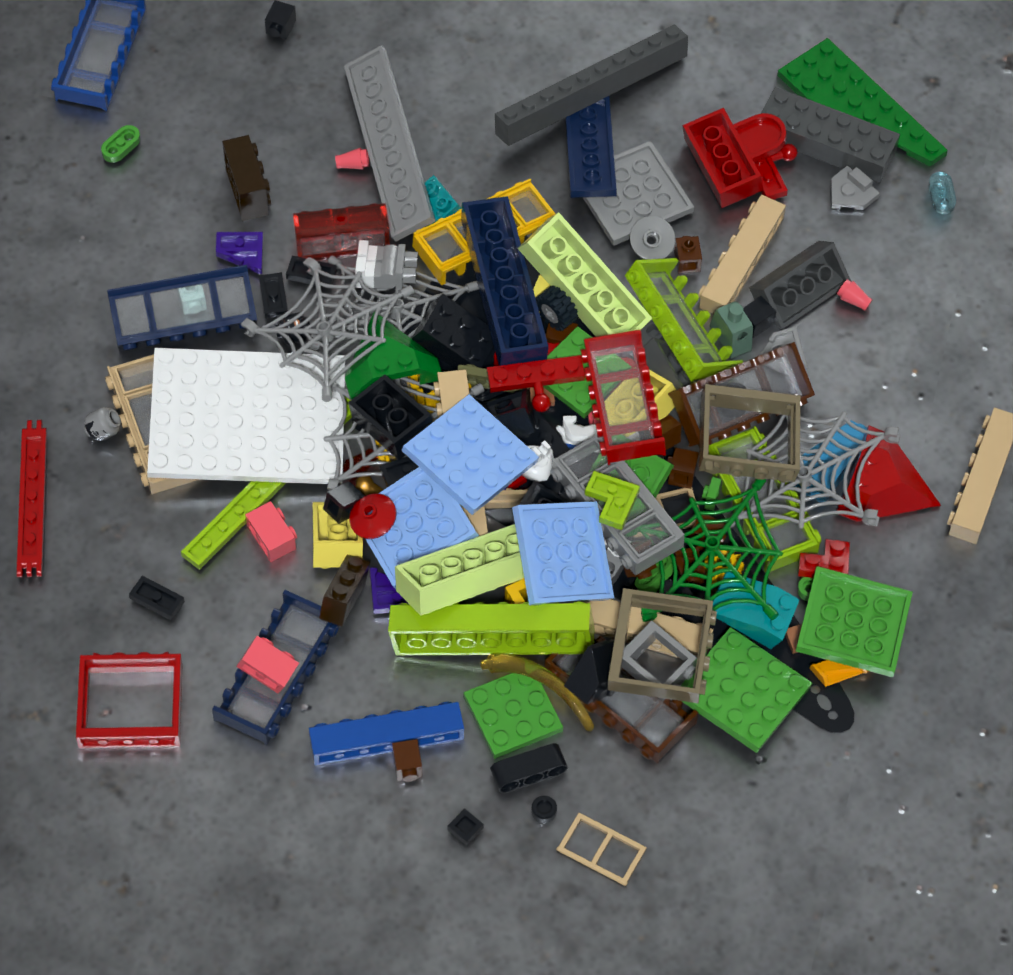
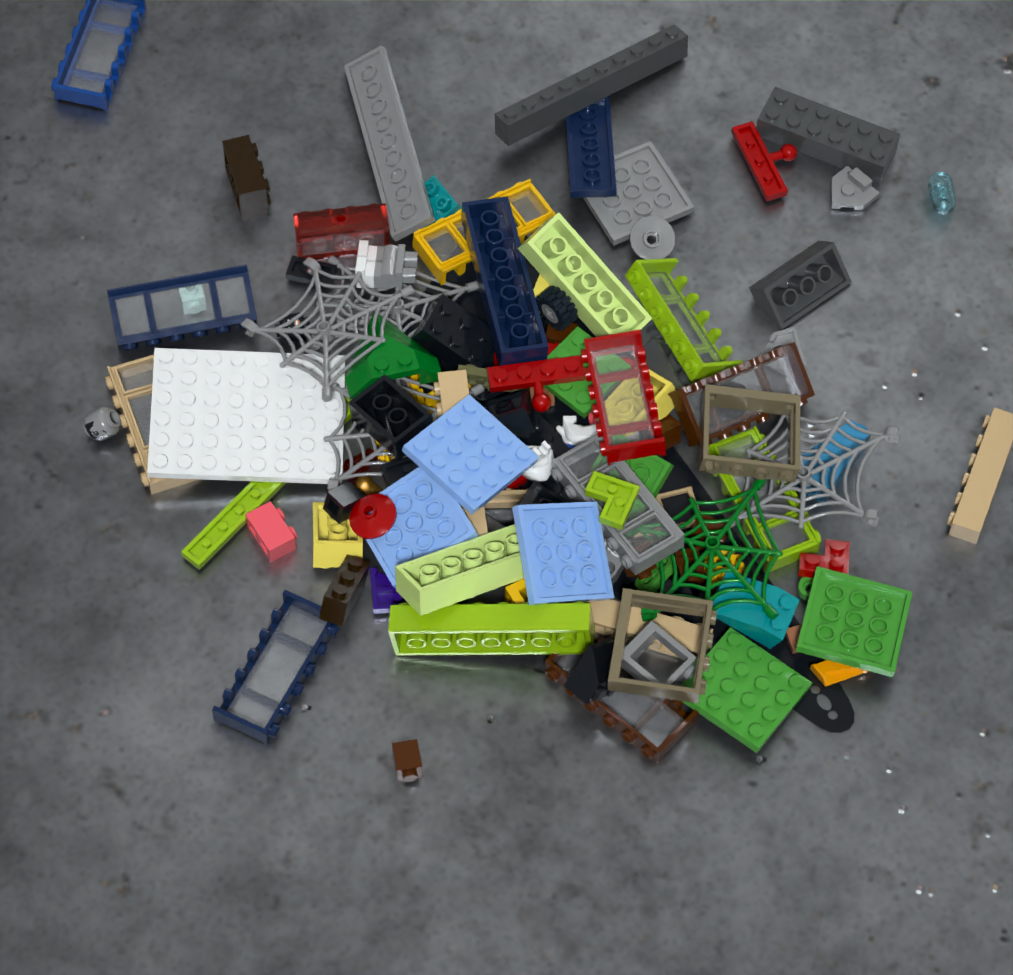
red hinge [17,420,47,578] -> none
red window [76,652,183,748] -> none
bright green plate [101,125,140,163] -> none
black plate [129,575,185,620] -> none
dark purple wing [216,232,263,274] -> none
coral brick [236,636,299,694] -> none
black plate [259,272,288,319] -> none
black brick [265,0,296,39] -> none
blue brick [309,701,464,766] -> none
coral cone [335,147,370,170] -> none
black plate [447,808,484,846] -> none
bright green plate [463,665,563,759] -> none
clear yellow animal [481,654,594,731] -> none
black beam [490,743,568,793] -> none
black tile [531,796,557,823] -> none
tan window [556,813,647,886] -> none
reddish brown brick [667,447,699,489] -> none
reddish brown brick [674,236,702,274] -> none
red brick [682,107,787,208] -> none
tan brick [698,194,786,314] -> none
bright green plate [702,477,722,511] -> none
sand green torso [709,301,753,359] -> none
black brick [743,296,776,338] -> none
green wing [777,38,948,166] -> none
red wedge [836,425,941,522] -> none
coral cone [837,279,873,311] -> none

